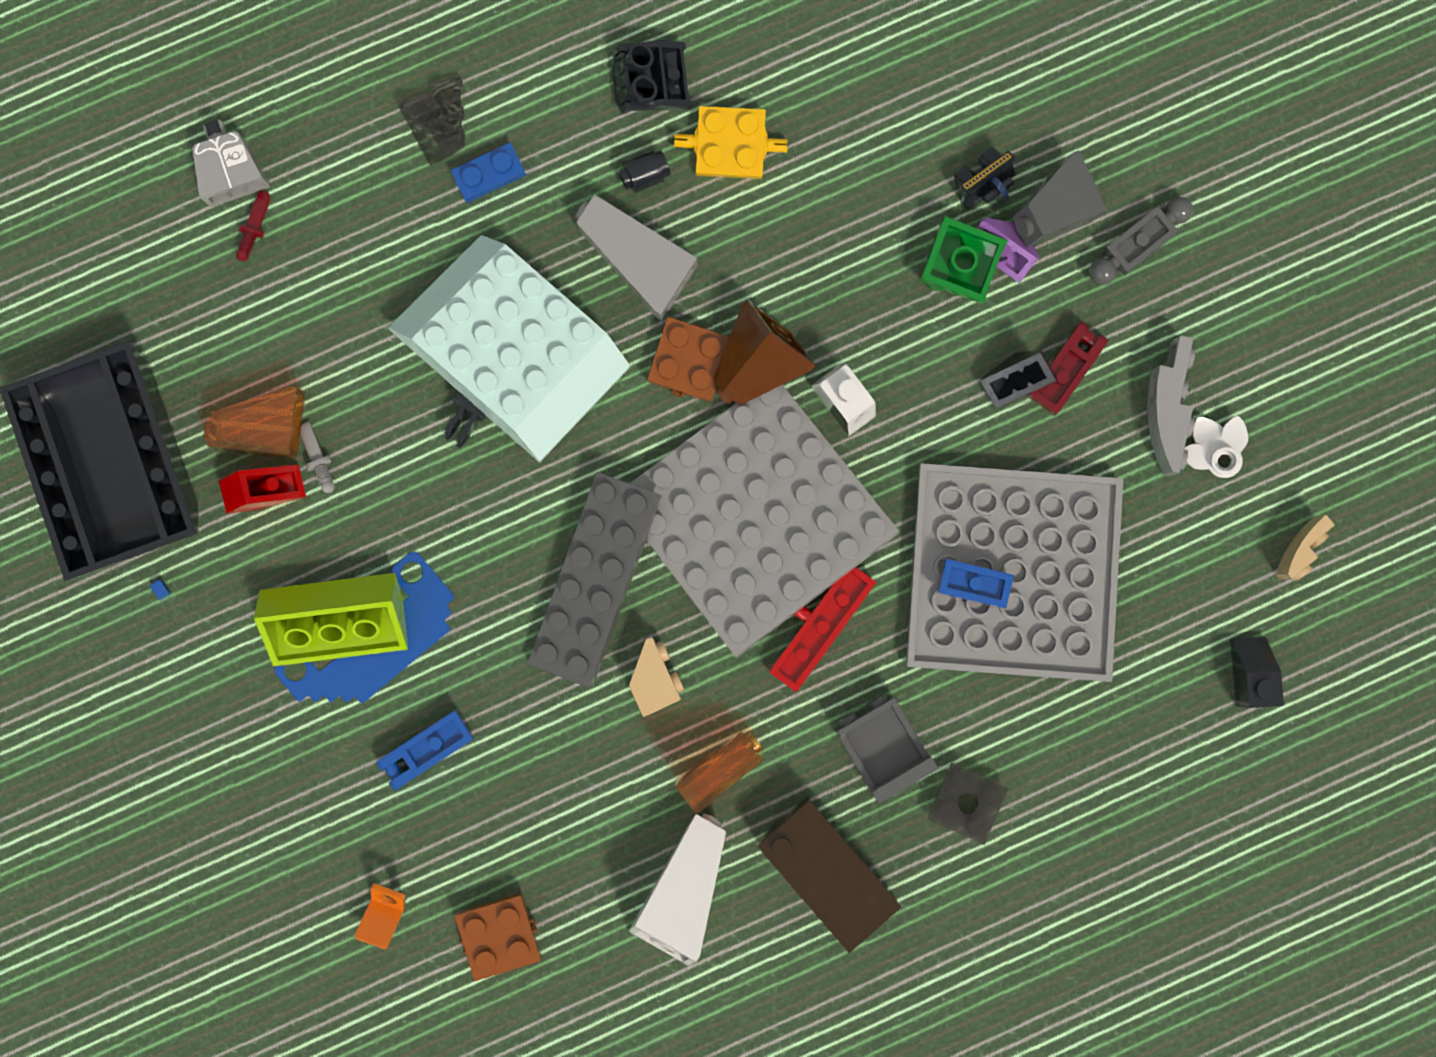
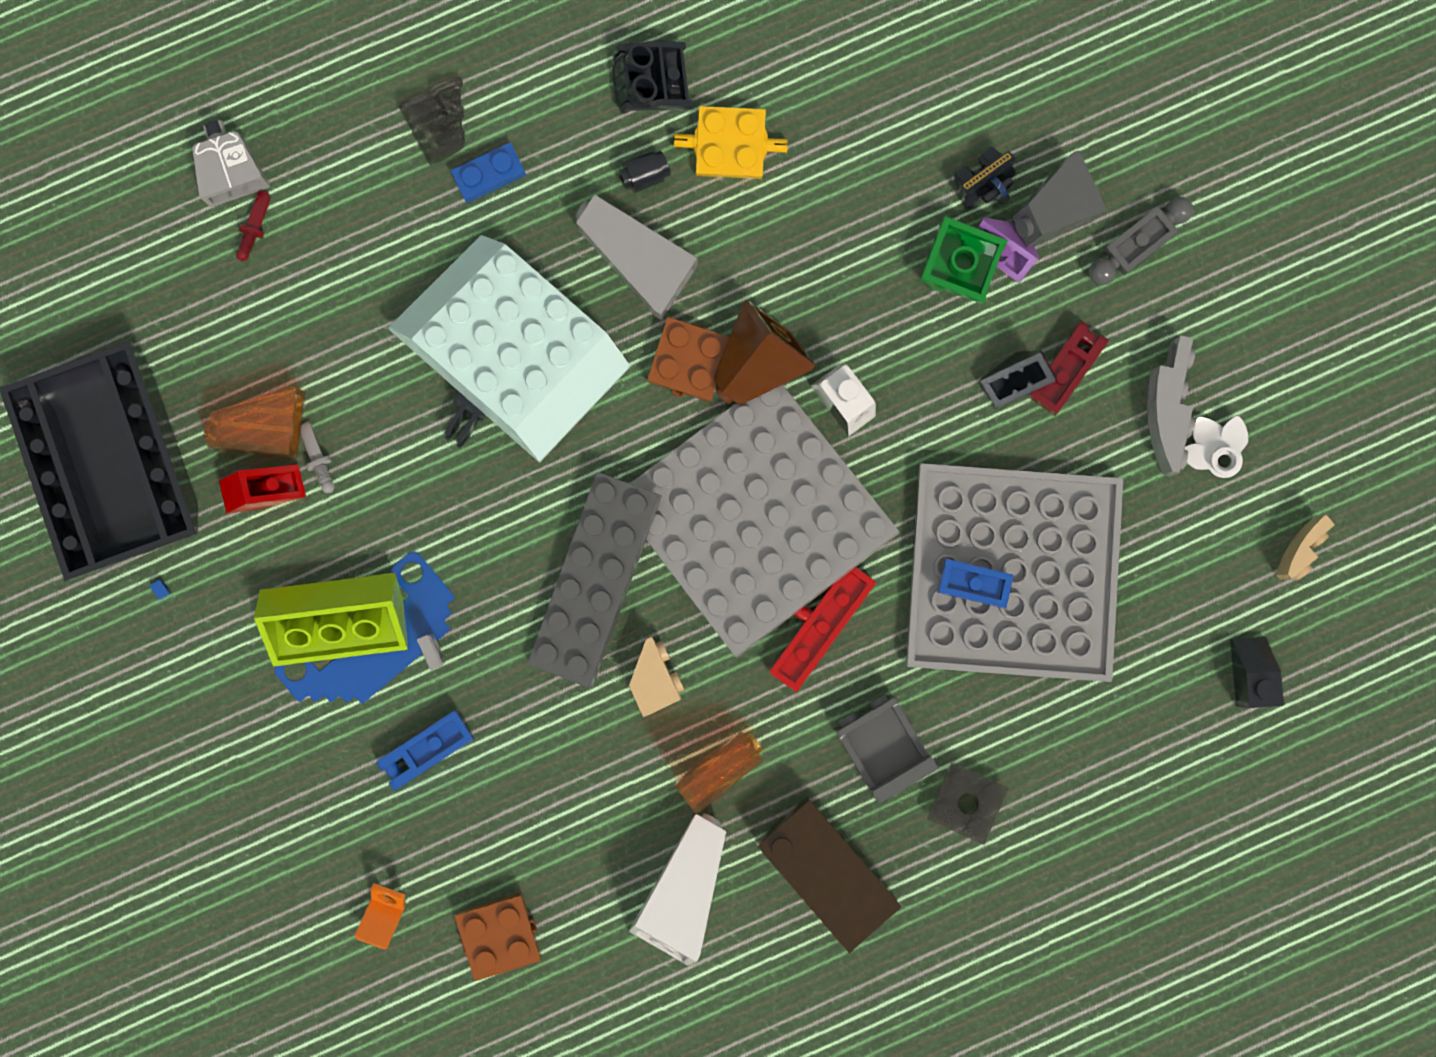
none -> light grey tile [417,632,446,671]

